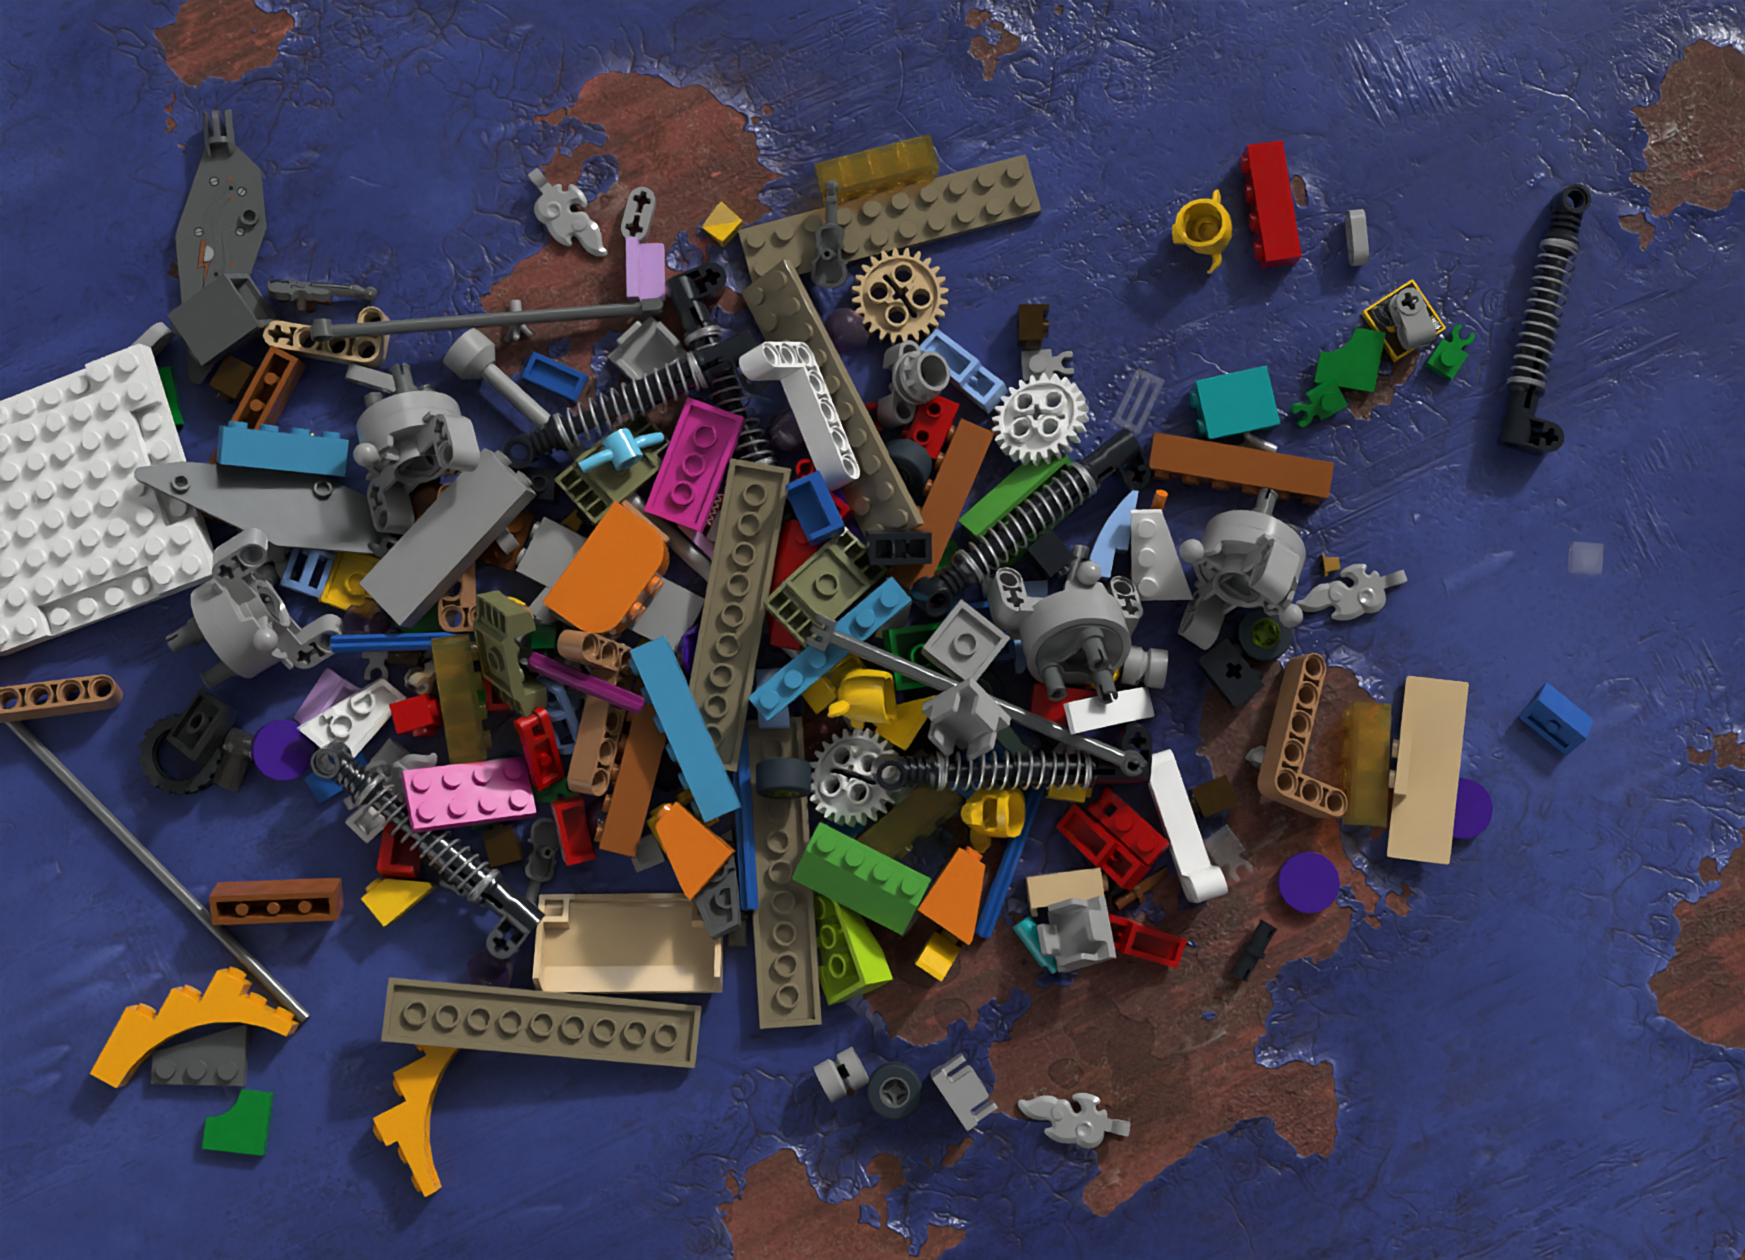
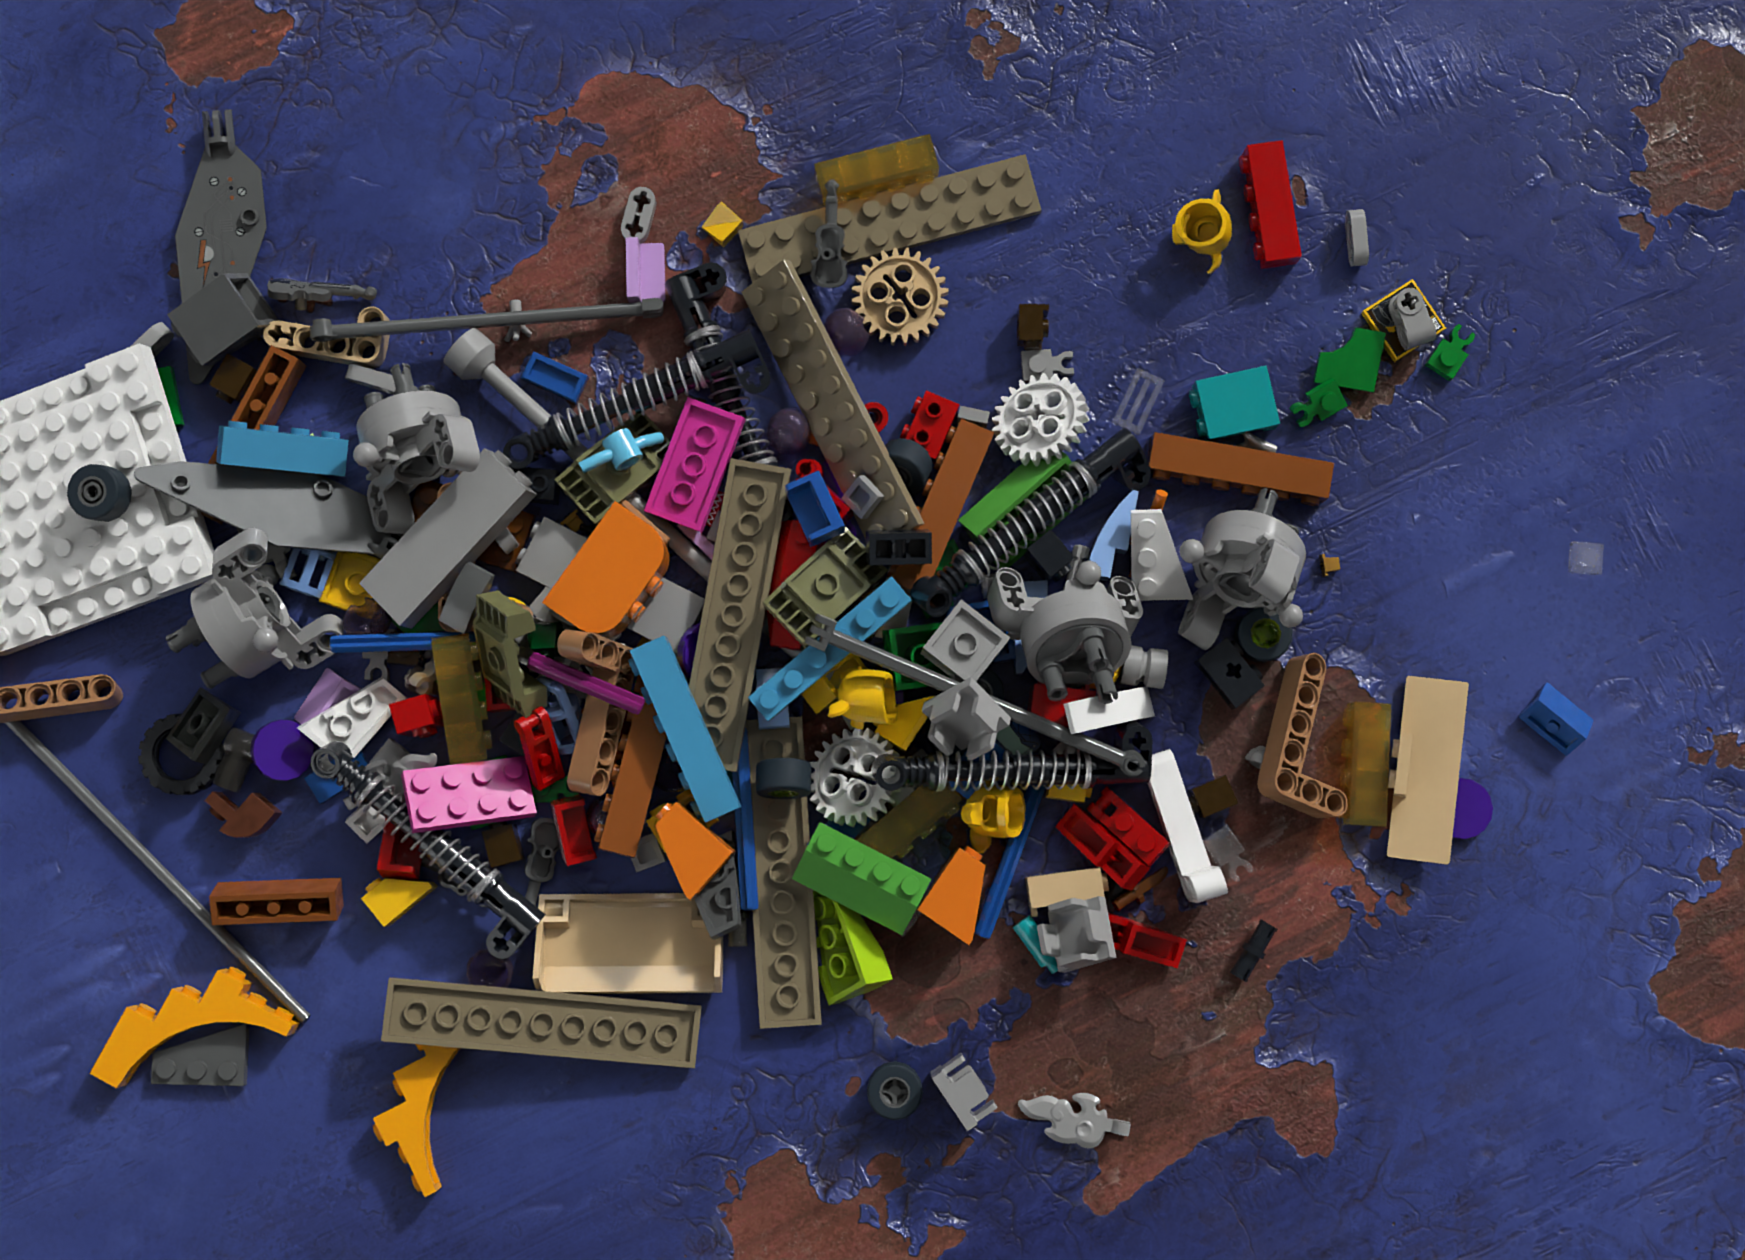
green tile [202,1089,274,1156] -> none
light grey piece [528,168,607,257] -> none
light grey panel [608,316,687,384] -> none
white beam [739,342,860,492] -> none
light grey wheel [814,1046,869,1103] -> none
light grey beam [877,340,950,429] -> none
yellow slope [914,929,961,982] -> none
light blue slope [919,328,1008,414] -> none
dark purple tile [1277,852,1340,913] -> none
light grey piece [1295,564,1407,621] -> none
black piece [1497,184,1591,456] -> none
none -> black wheel [67,464,132,522]
none -> copper brick [204,791,283,838]
none -> dark grey slope [439,561,495,634]
none -> light grey tile [841,475,884,519]
none -> light grey tile [957,406,990,429]

